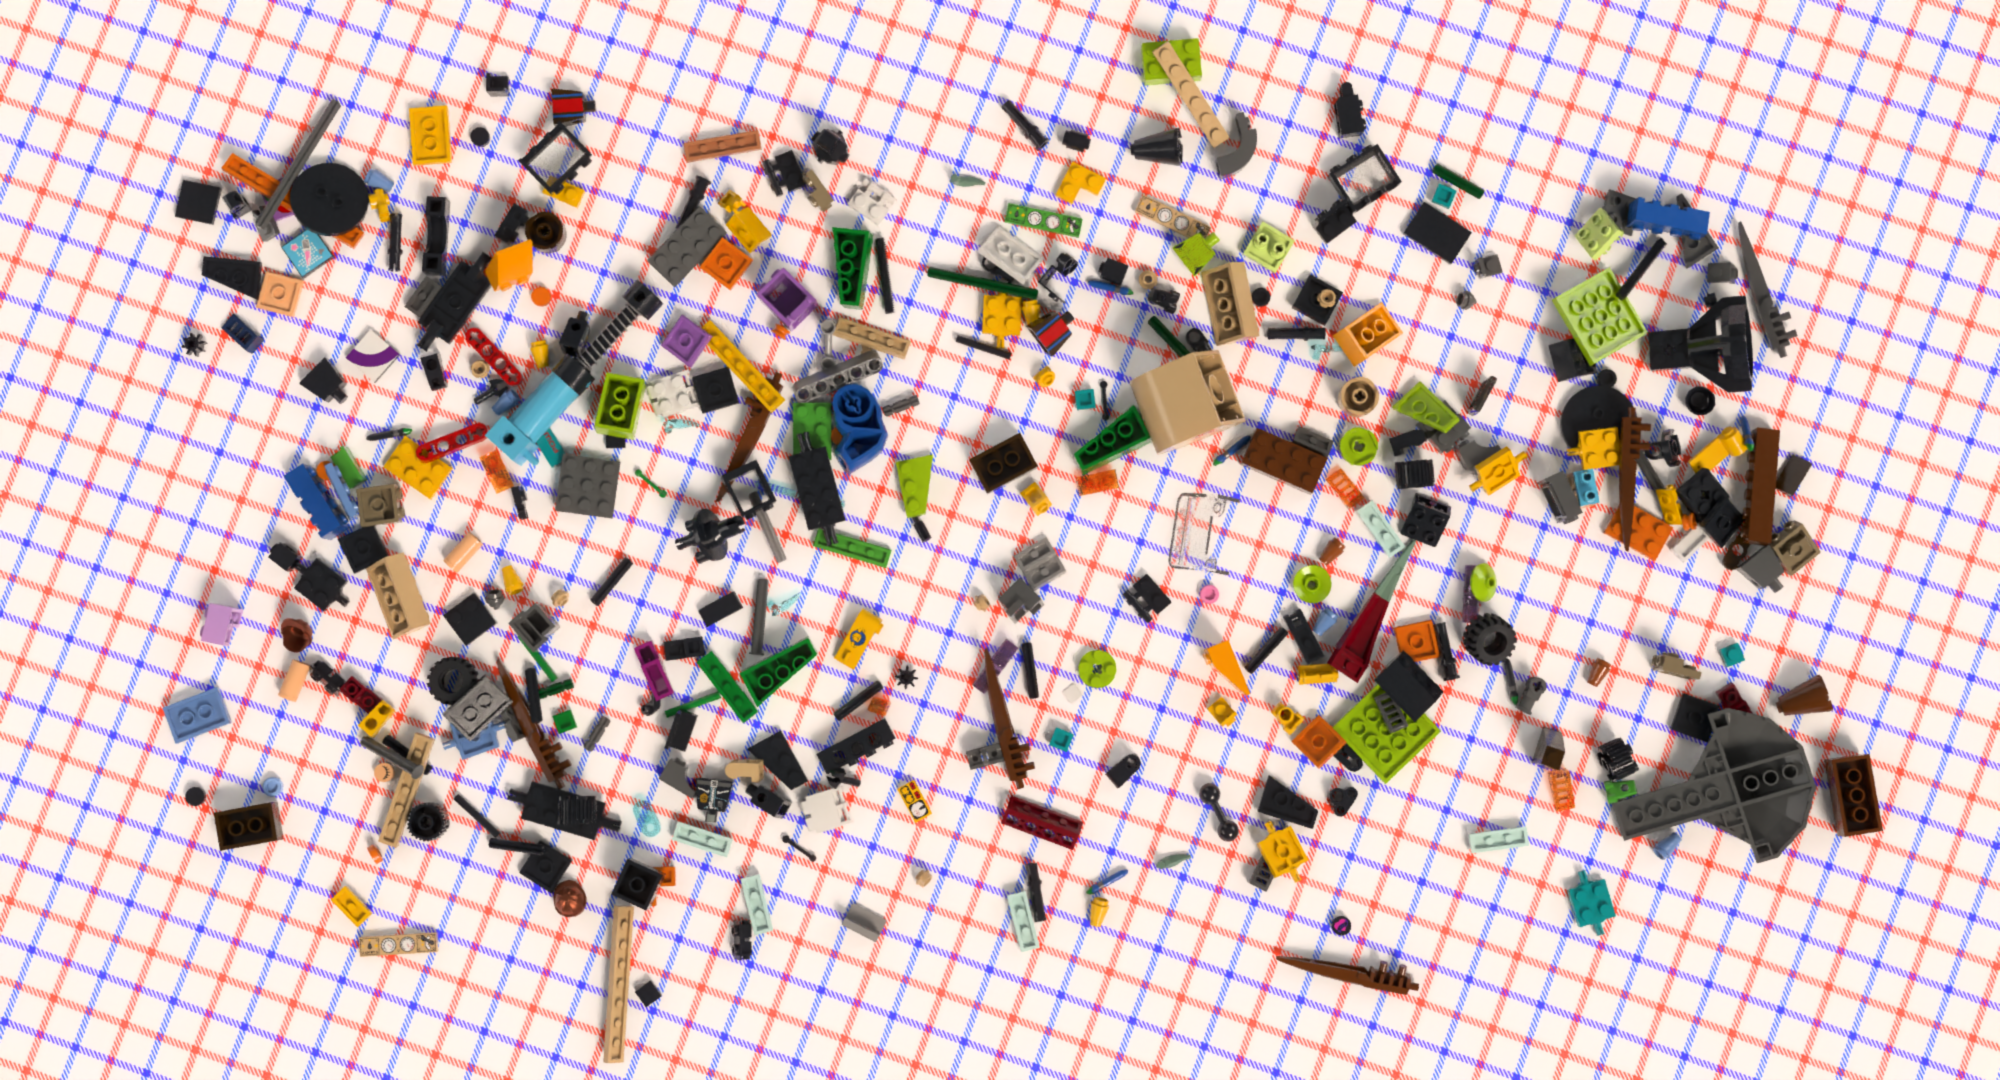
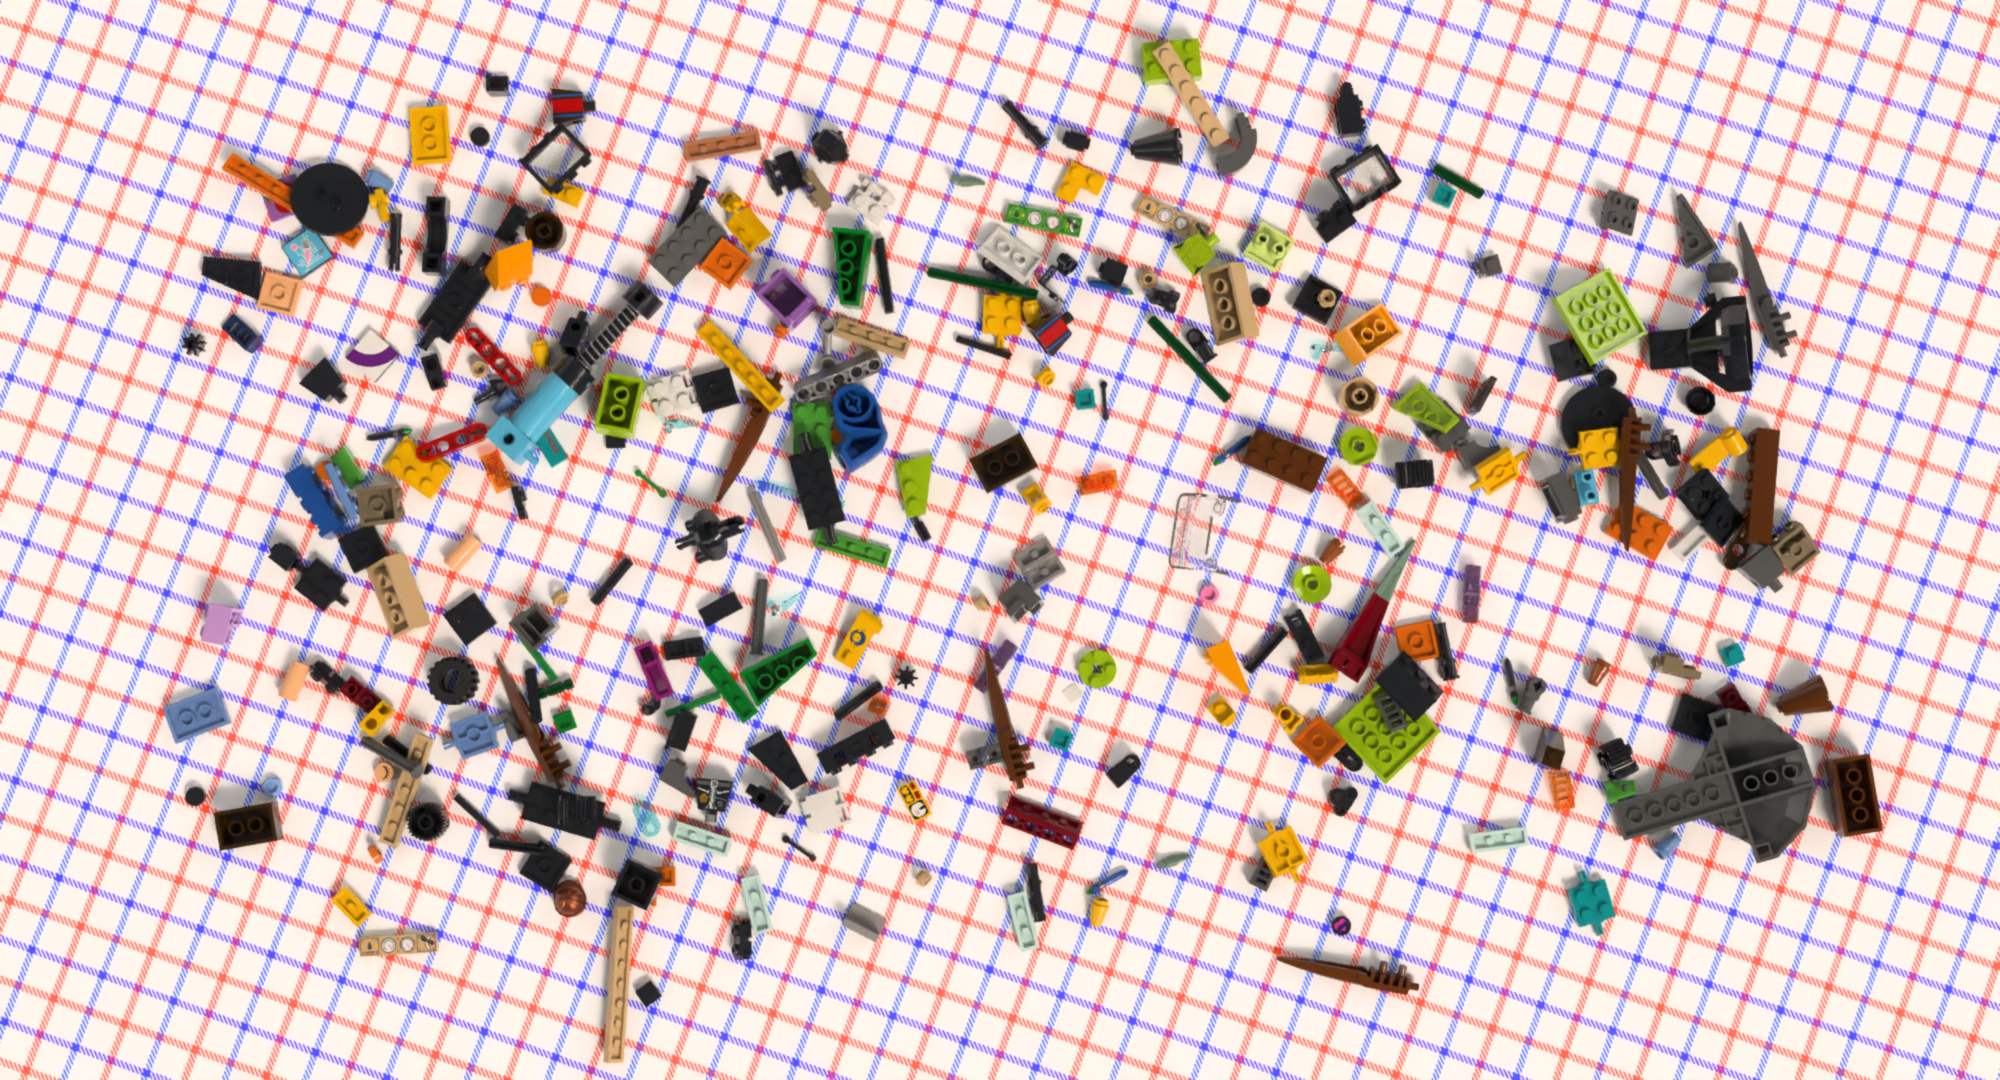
black tile [175,180,222,225] -> none
black leg [222,191,252,220] -> none
dark grey plate [252,206,280,242] -> none
dark grey axle [255,99,341,230] -> none
copper piece [281,618,313,653] -> none
dark grey plate [404,276,442,318] -> none
tile [442,674,513,741] -> none
dark grey plate [485,589,505,610] -> none
yellow cone [501,565,524,595] -> none
dark grey plate [555,454,621,519] -> none
dark grey axle [583,716,611,752] -> none
medium lavender tile [661,314,713,368] -> none
black window [720,460,777,520] -> none
tan leg [725,759,764,783] -> none
black bar [826,768,861,789] -> none
dark grey axle [883,395,920,417] -> none
black axle [1022,642,1039,699] -> none
green wedge [1074,404,1151,476] -> none
black plate [1122,574,1172,623] -> none
tan brick [1129,350,1246,455] -> none
black piece [1199,783,1239,842] -> none
black wing [1257,775,1318,829] -> none
black pin [1267,326,1326,341] -> none
dark grey plate [1292,426,1334,458] -> none
medium blue cone [1312,607,1339,636] -> none
black leg [1389,429,1428,457] -> none
black bracket [1400,493,1452,547] -> none
black tile [1403,202,1472,265] -> none
dark grey plate [1456,291,1477,310] -> none
black tyre [1463,613,1517,666] -> none
lime dish [1470,563,1497,602] -> none
yellowish green plate [1574,208,1624,260] -> none
black axle [1616,237,1667,301] -> none
blue wedge [1626,197,1710,240] -> none
yellow hinge [1656,484,1683,525] -> none
orange bush [1682,513,1697,531] -> none
blue piece [1740,416,1754,451] -> none
dark brown slope [1776,455,1812,497] -> none

